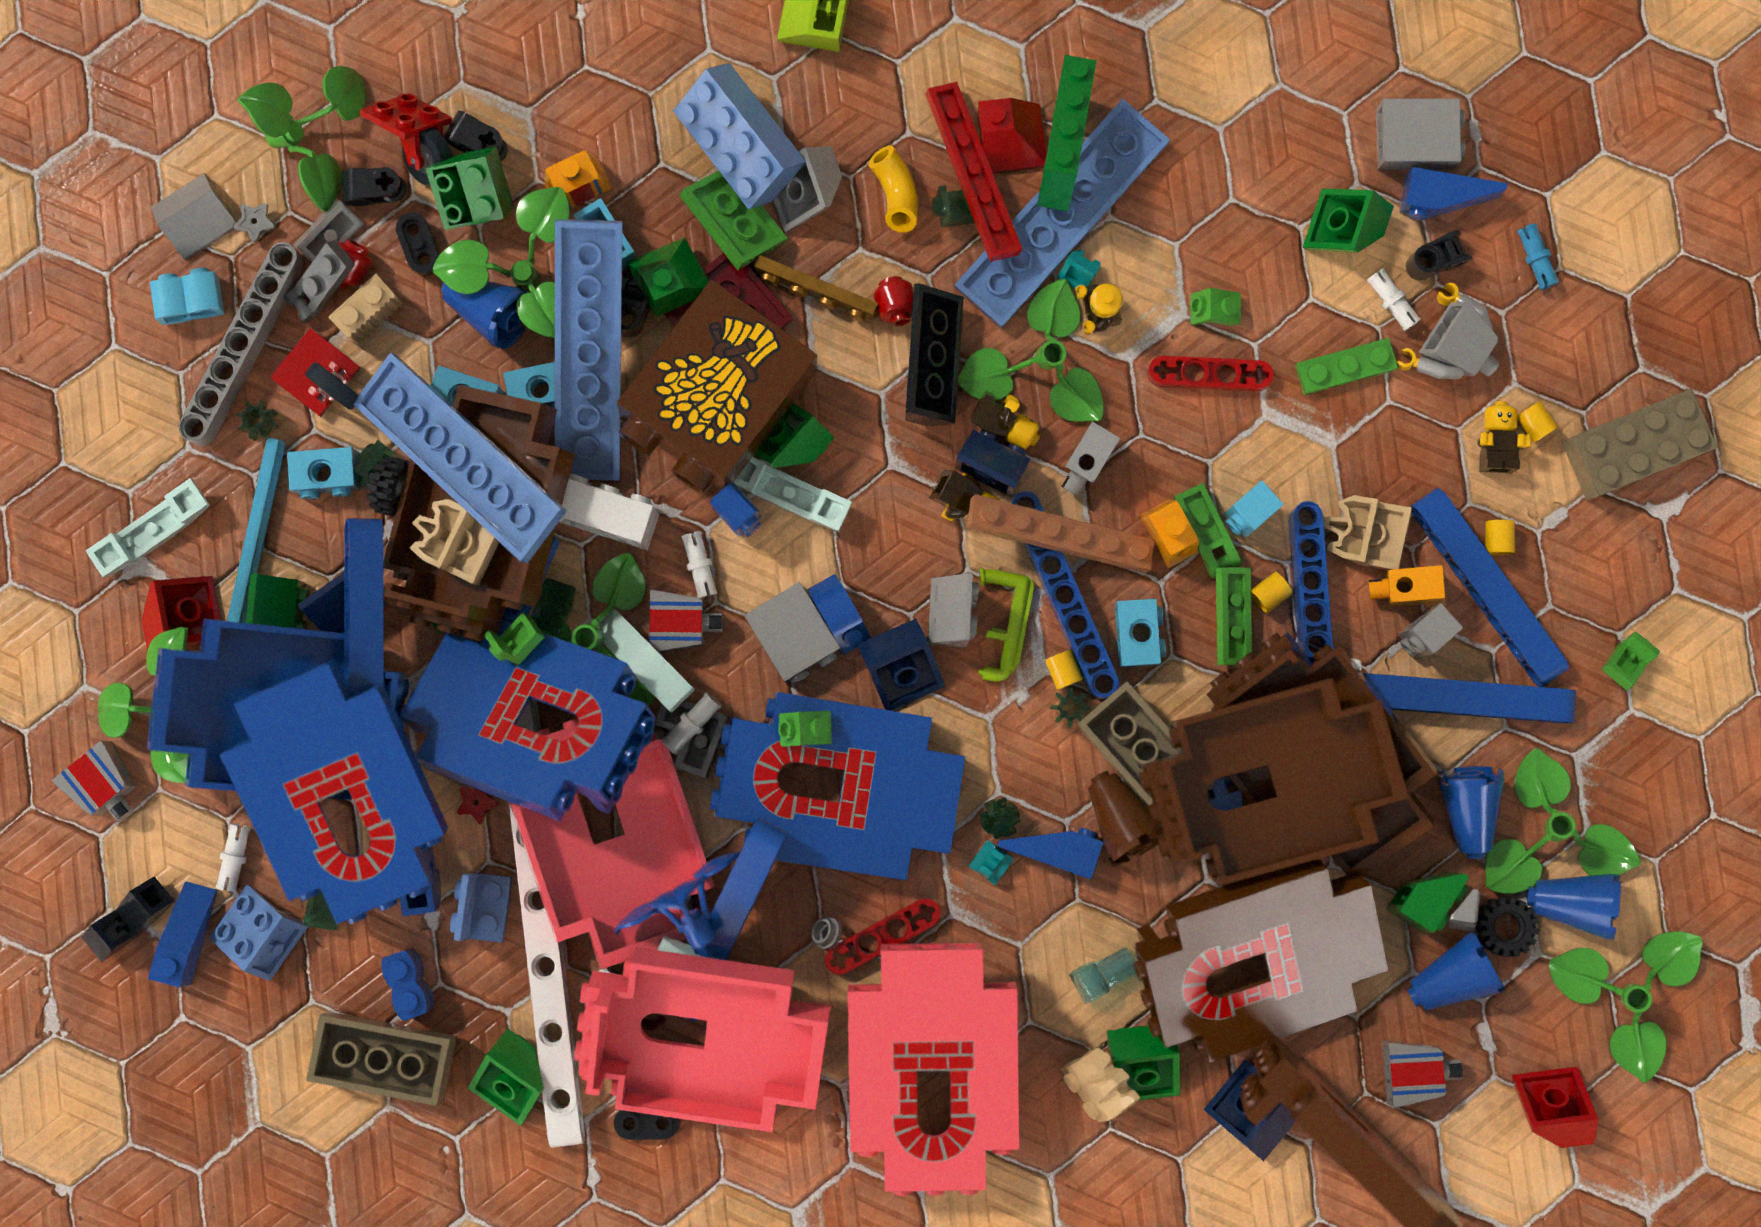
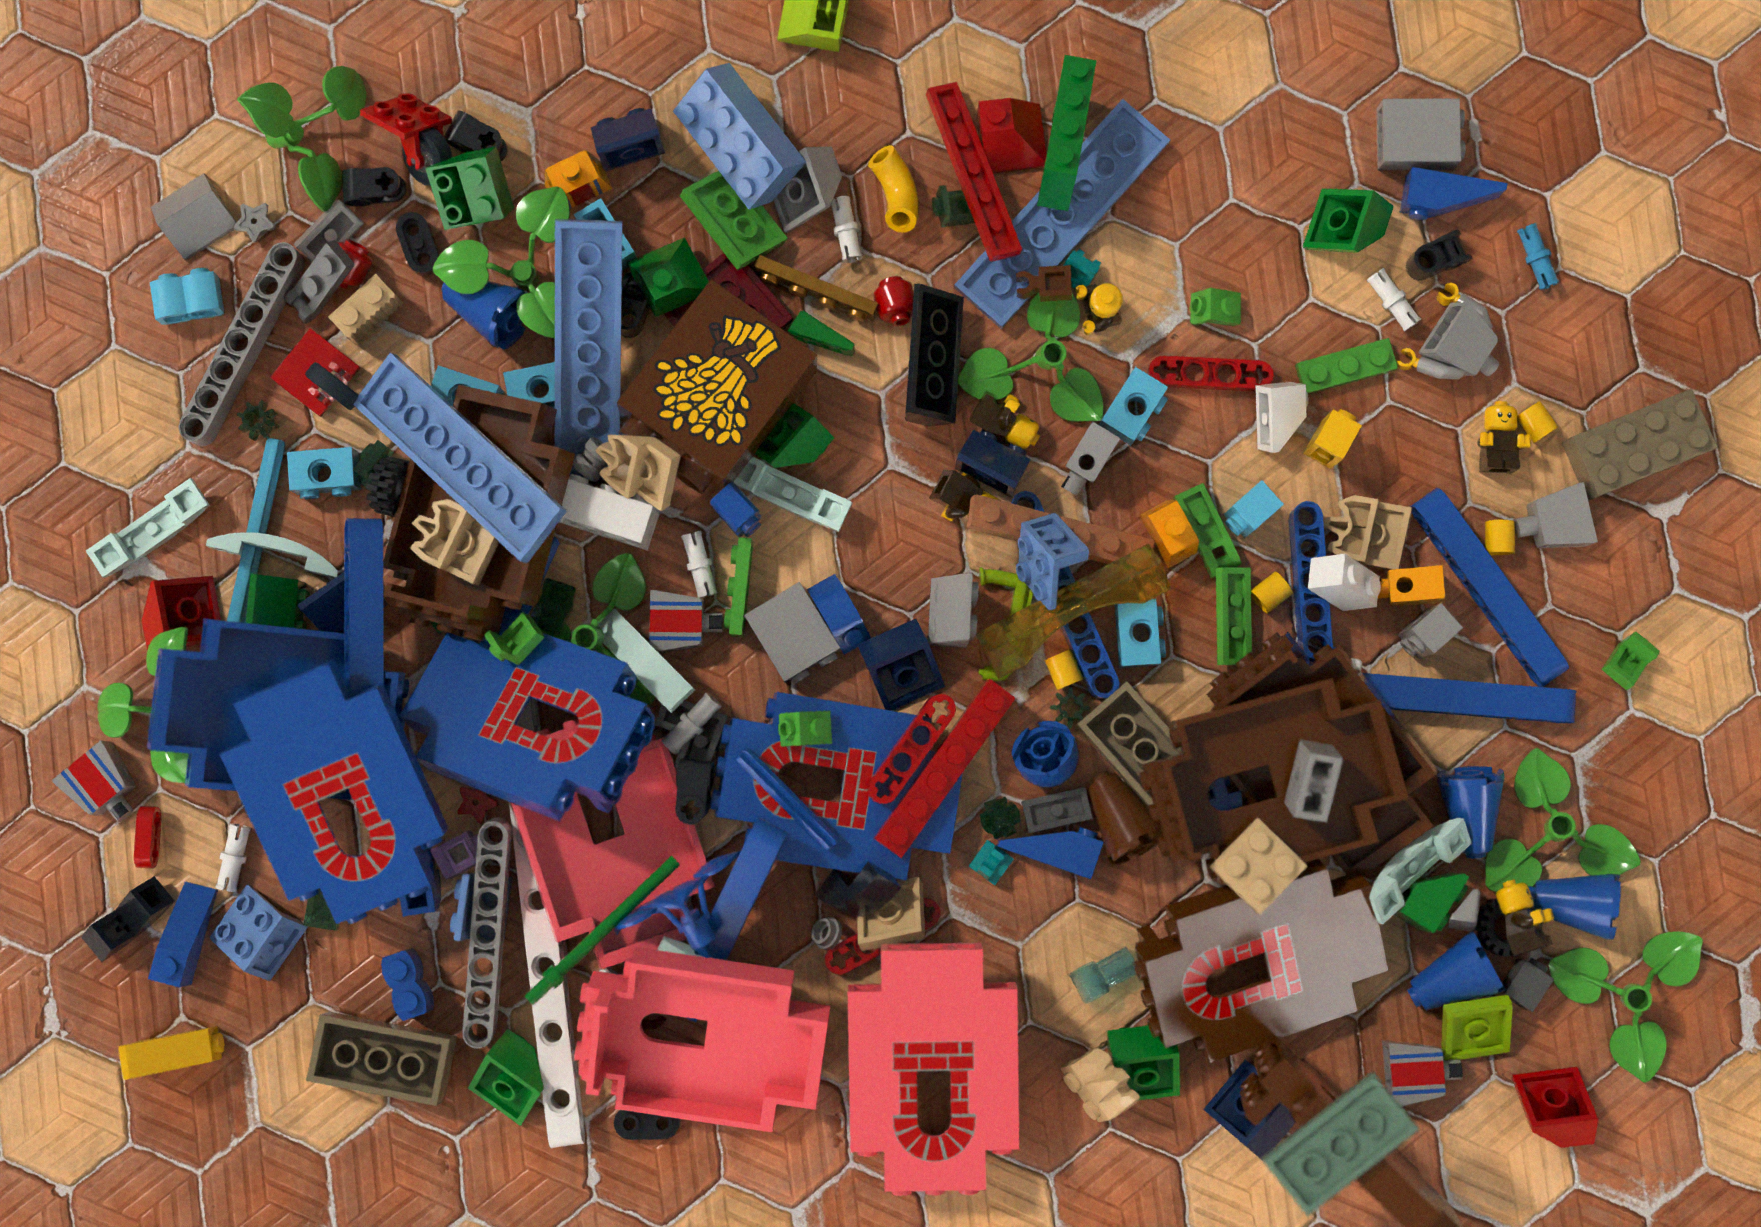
none -> yellow slope [118,1026,225,1080]
none -> red beam [134,806,162,869]
none -> light aqua slope [206,532,339,578]
none -> lavender window [430,831,478,879]
none -> light grey beam [463,817,512,1049]
none -> green bar [524,856,680,1005]
none -> light grey wheel [572,437,607,482]
none -> dark blue slope [590,108,665,172]
none -> tan plate [595,435,680,511]
none -> black piece [675,758,715,825]
none -> bright green plate [724,537,754,638]
none -> blue axle [736,748,839,851]
none -> green slope [788,311,855,356]
none -> black brick [814,862,902,917]
none -> white pin [831,196,863,263]
none -> tan plate [857,877,925,951]
none -> red beam [867,694,956,804]
none -> red plate [873,679,1016,858]
none -> clear yellow arch [976,544,1171,679]
none -> blue cylinder [1012,721,1079,788]
none -> reddish brown plate [1016,265,1072,302]
none -> medium blue bracket [1016,513,1089,611]
none -> dark grey plate [1021,787,1093,833]
none -> medium azure brick [1099,367,1169,446]
none -> tan plate [1209,818,1307,915]
none -> white slope [1256,382,1309,453]
none -> sand green tile [1262,1071,1420,1216]
none -> light grey brick [1284,740,1343,822]
none -> yellow brick [1303,409,1362,469]
none -> white brick [1308,554,1381,611]
none -> light aqua slope [1369,817,1472,925]
none -> lime plate [1441,995,1513,1060]
none -> piece [1496,879,1554,956]
none -> dark grey brick [1500,958,1554,1012]
none -> light grey torso [1514,482,1598,548]

